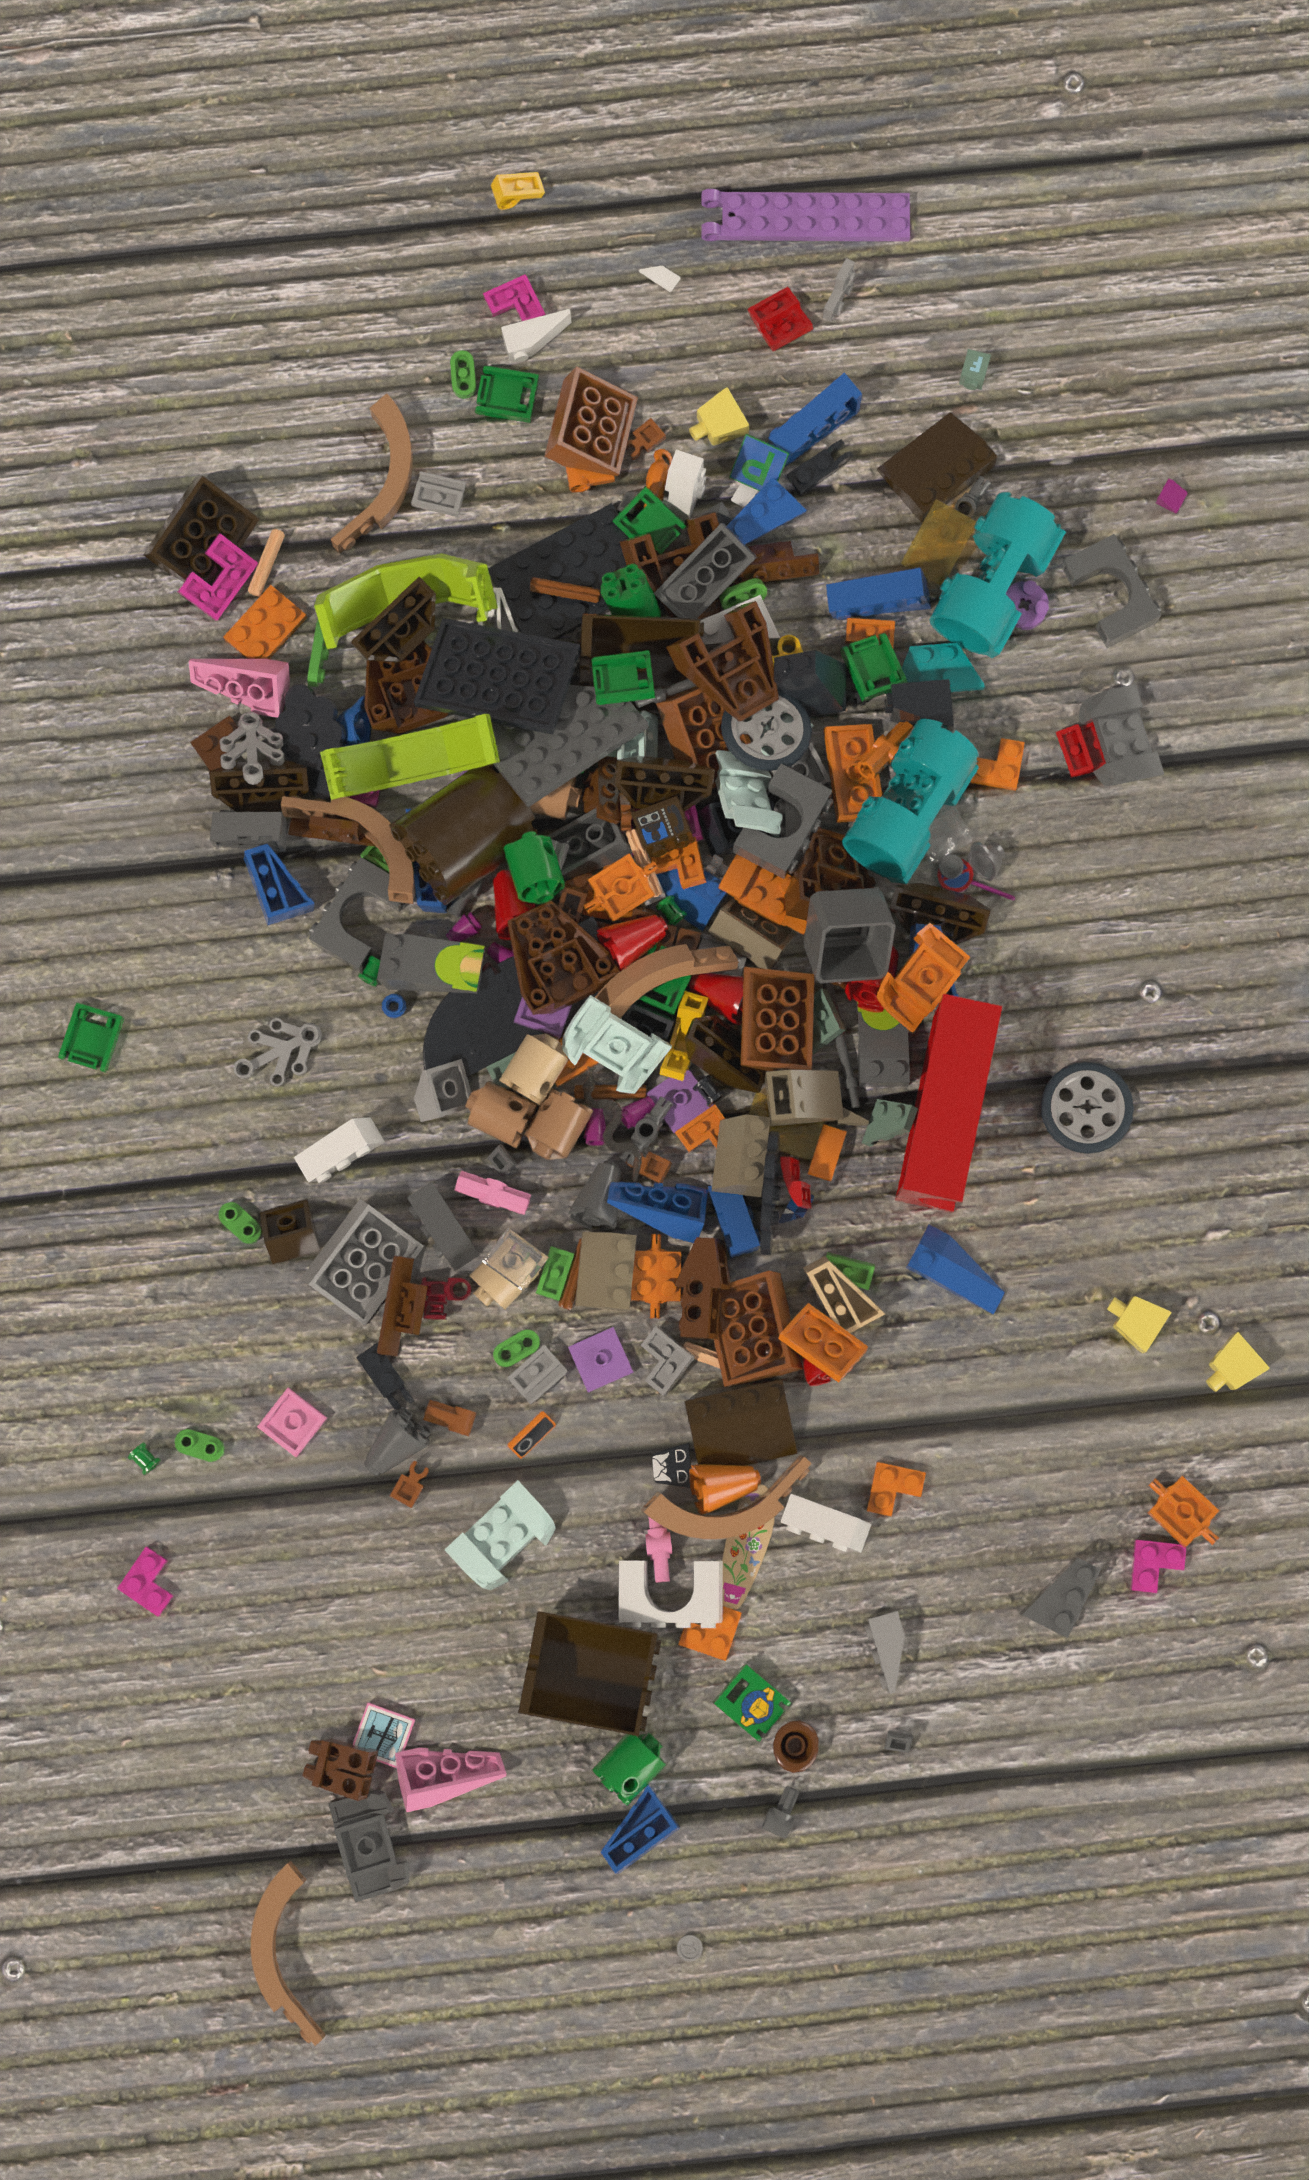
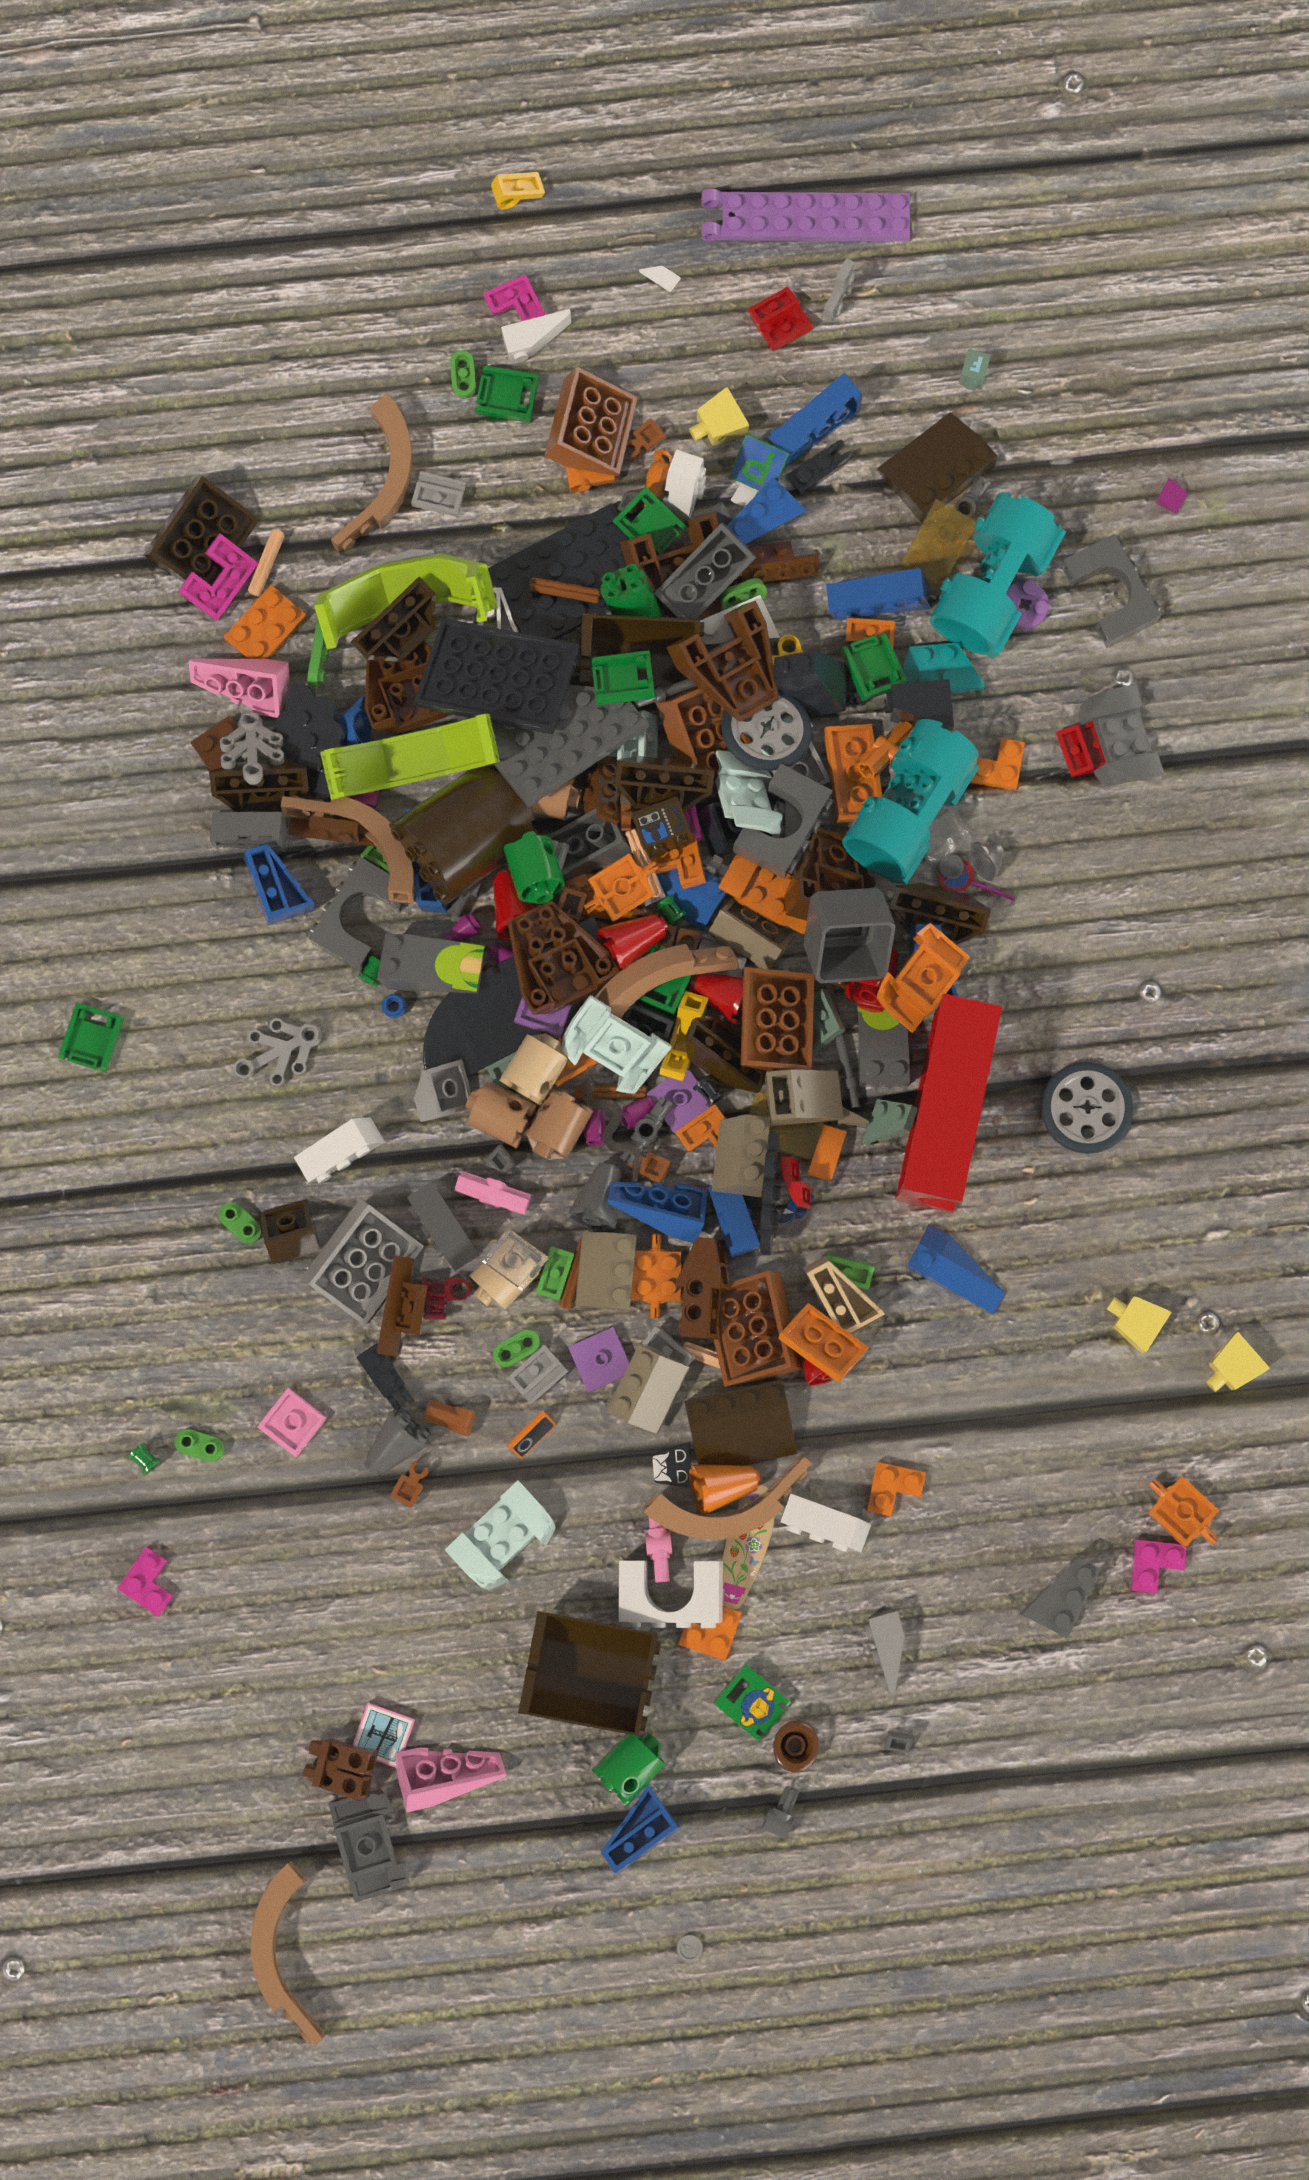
none -> slope [606,1344,690,1434]

